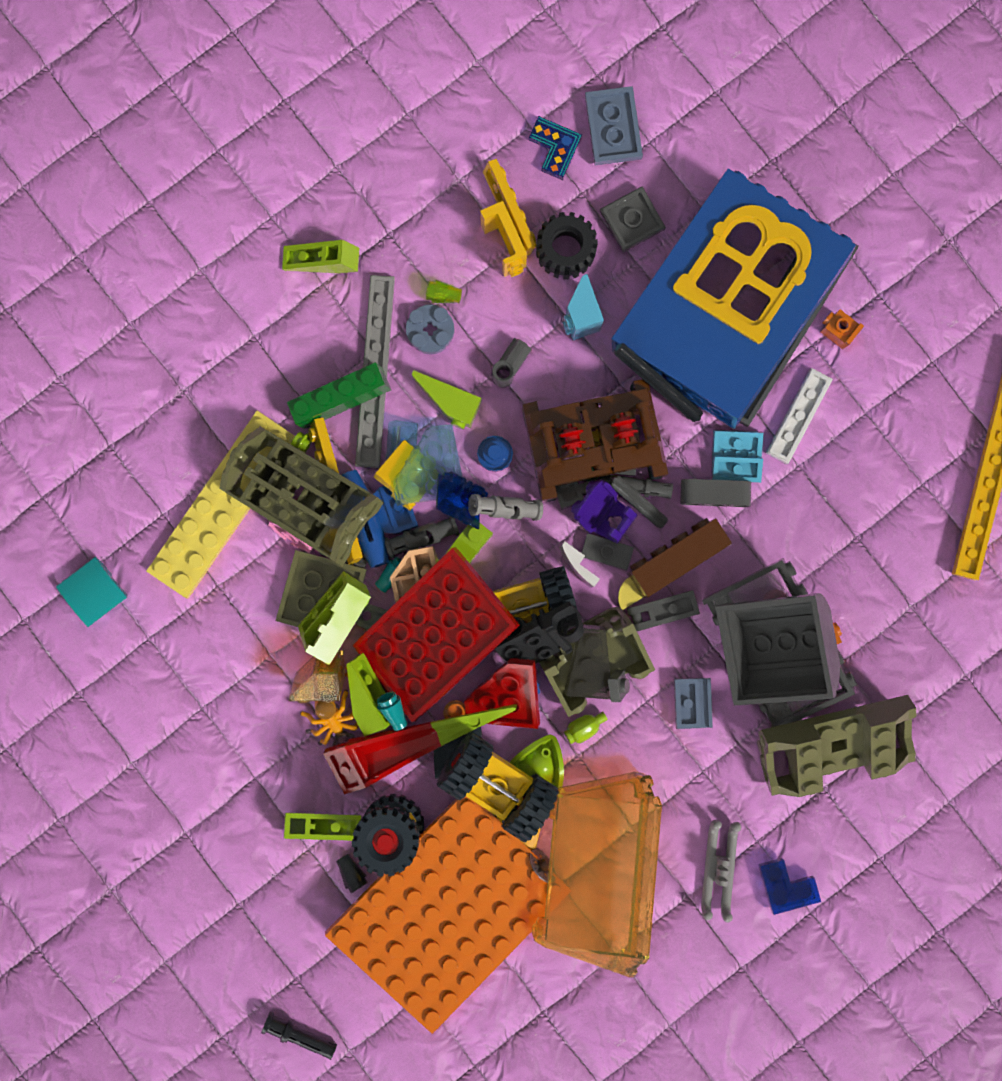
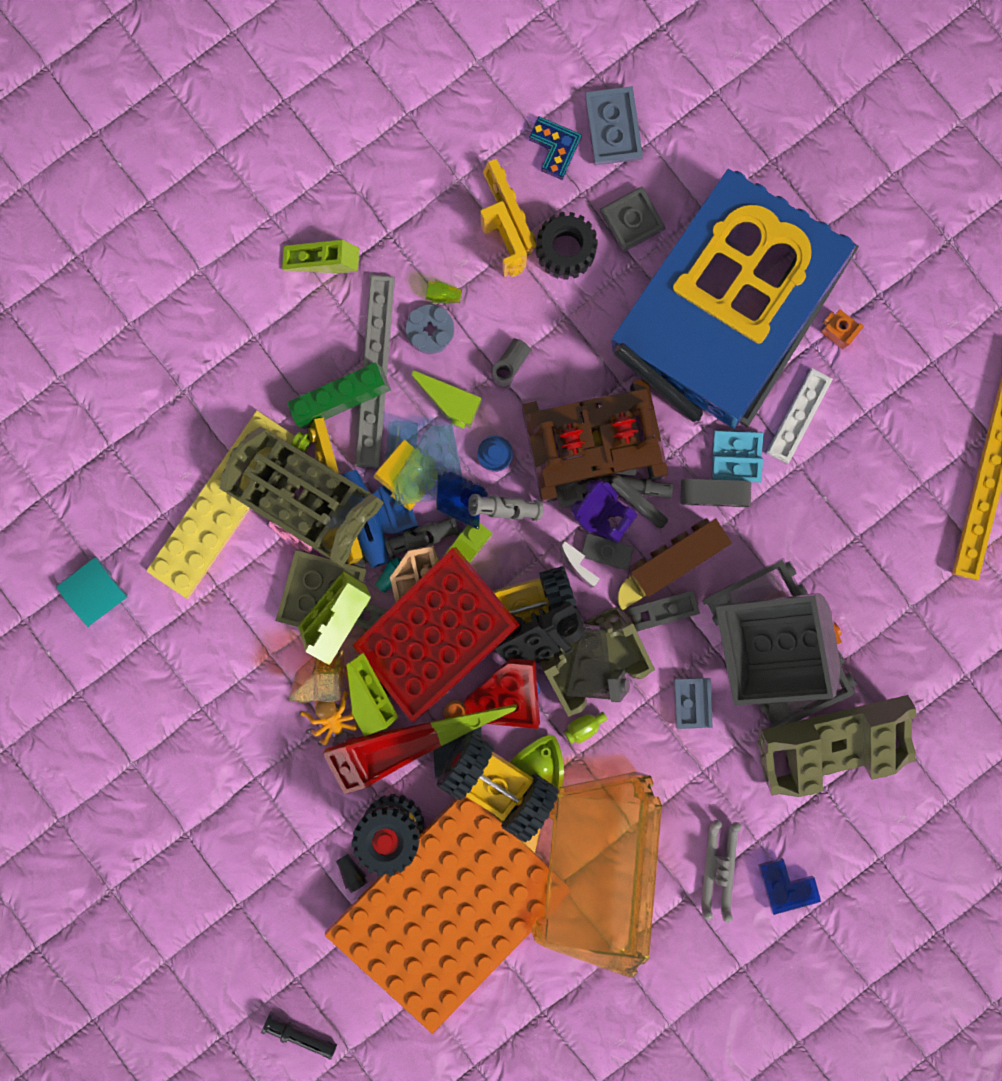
lime slope [283,813,361,841] -> none
teal cone [377,692,407,731] -> none
piece [529,849,556,883] -> none
medium azure slope [562,274,604,341] -> none

